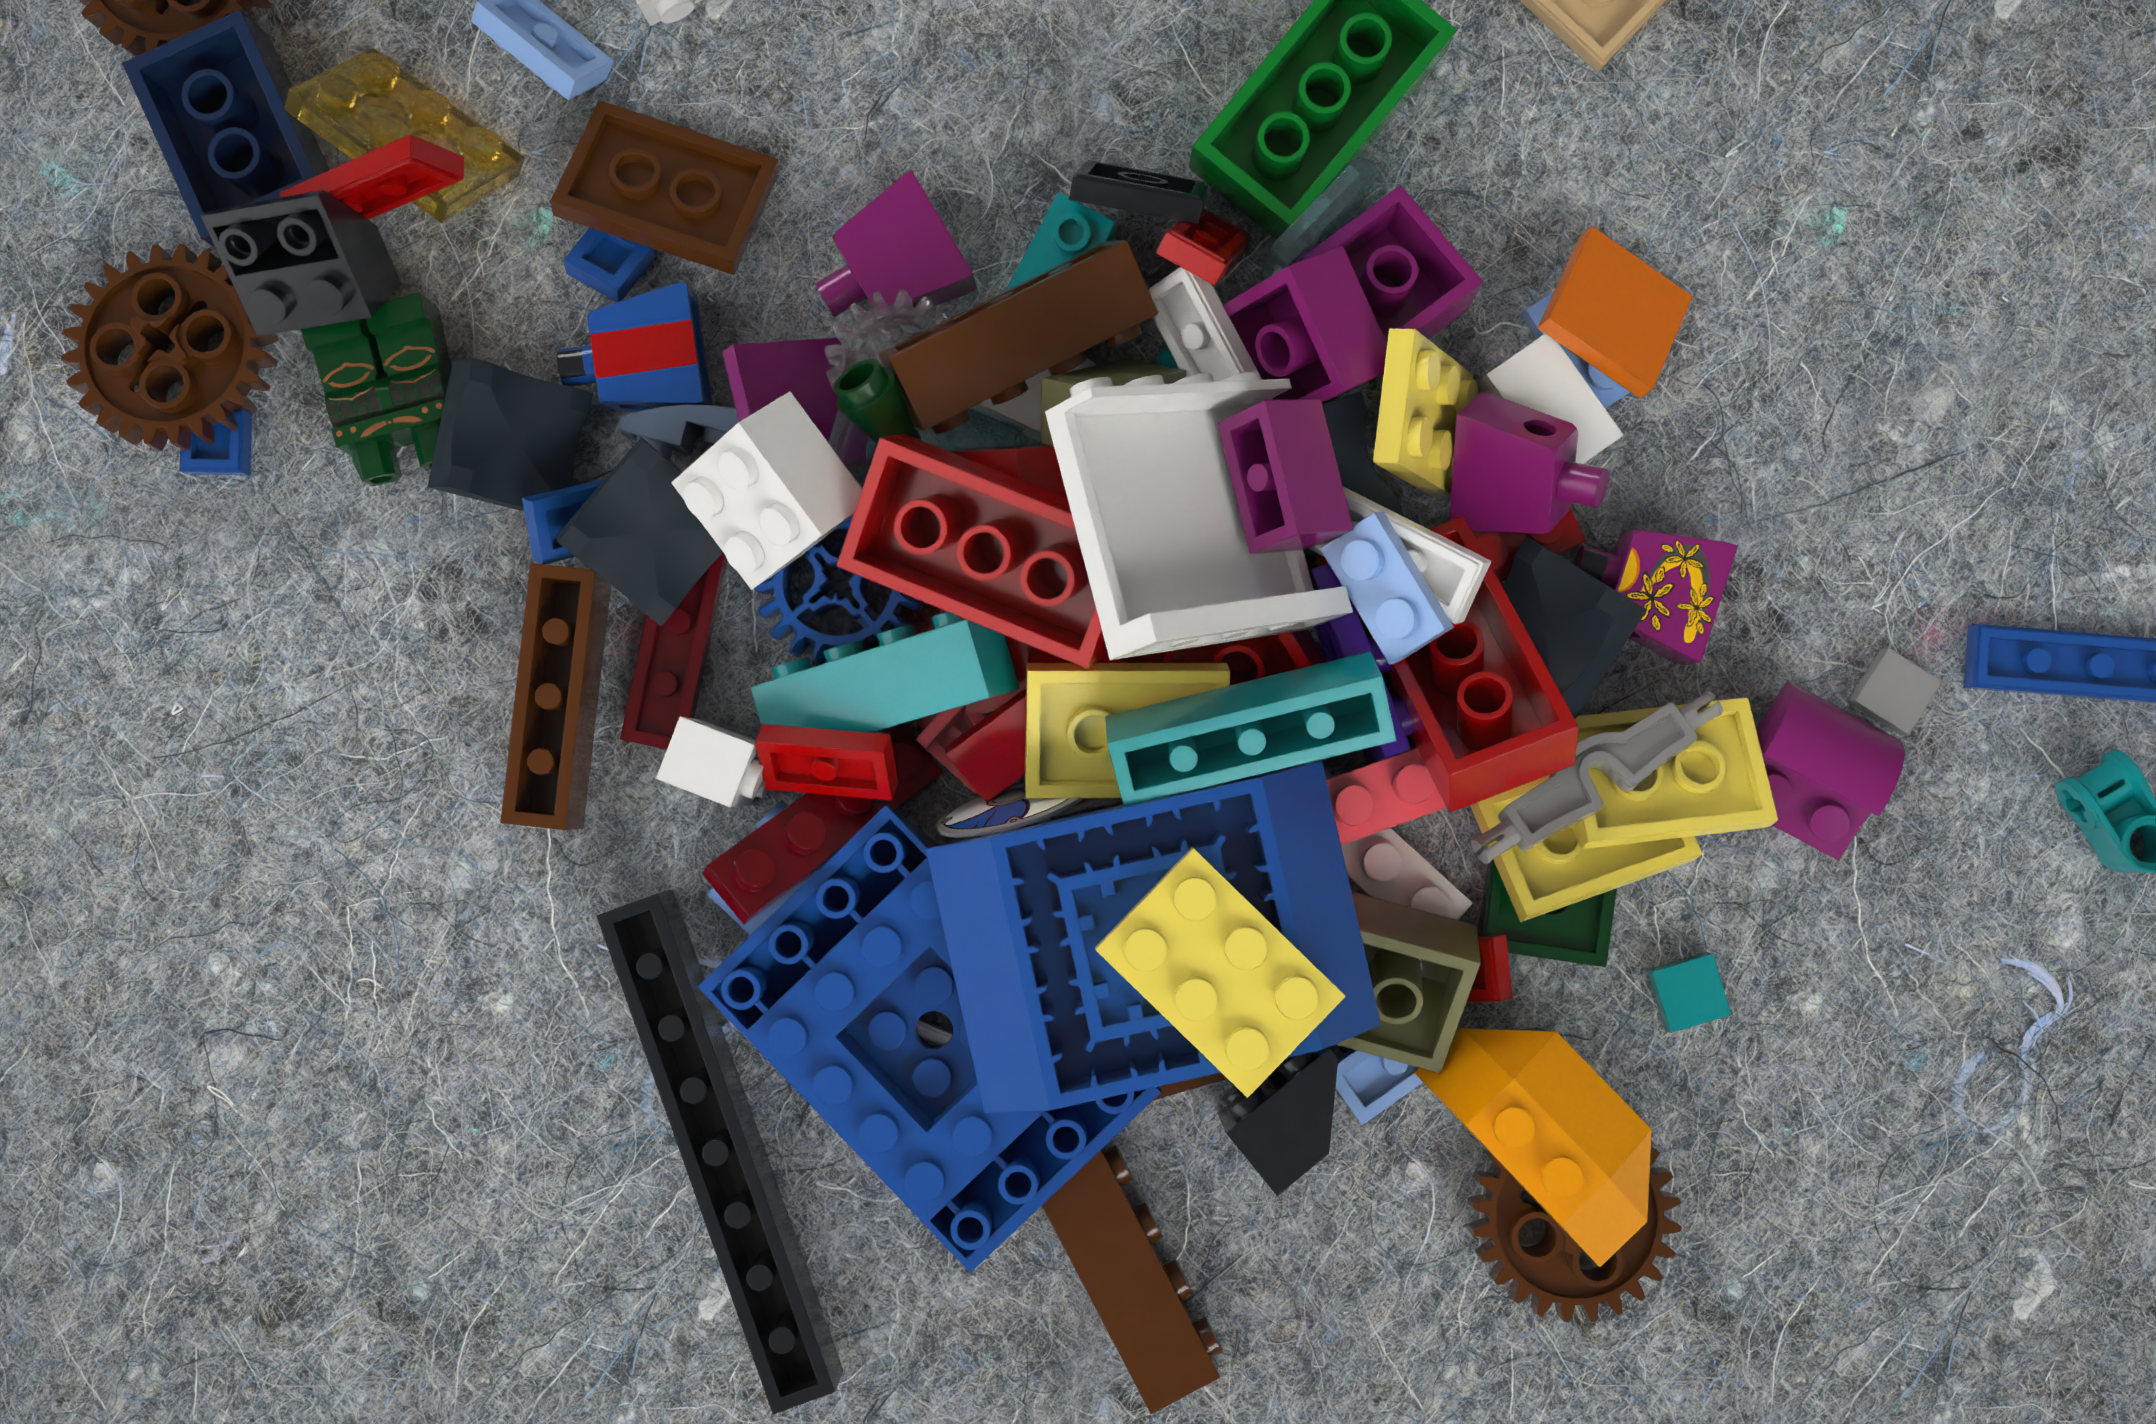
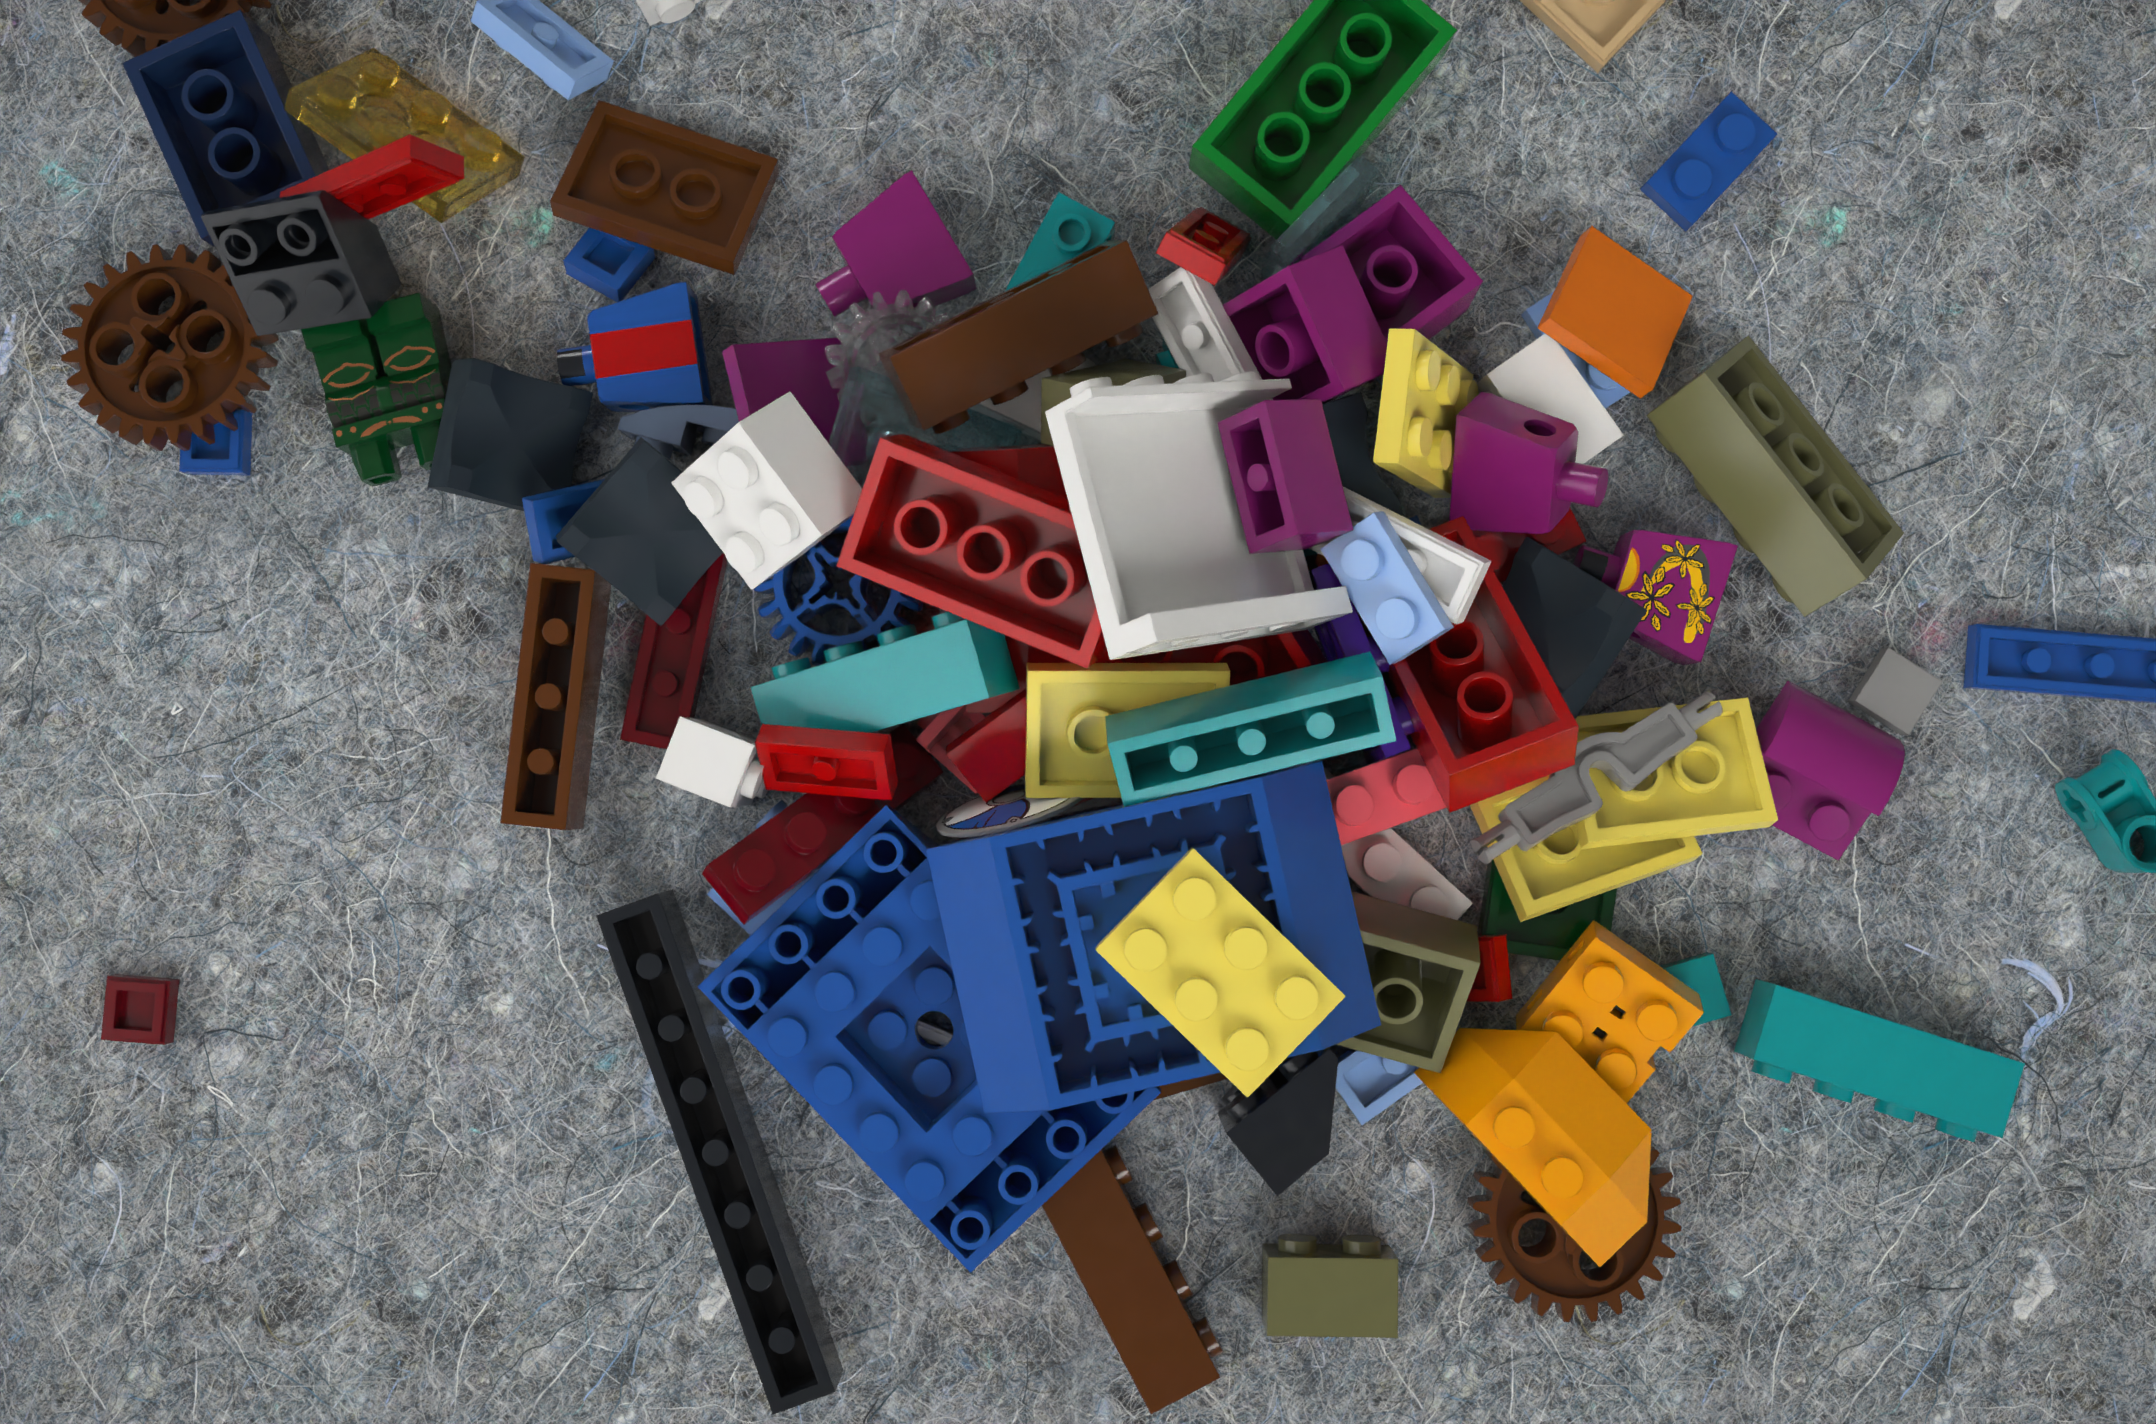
dark green cone [833,359,921,445] -> none
black tile [1069,160,1208,224] -> none
none -> dark red tile [101,974,180,1045]
none -> olive brick [1262,1234,1399,1338]
none -> light orange piece [1516,920,1704,1103]
none -> blue plate [1640,91,1777,232]
none -> olive slope [1646,335,1904,617]
none -> teal brick [1734,979,2025,1142]

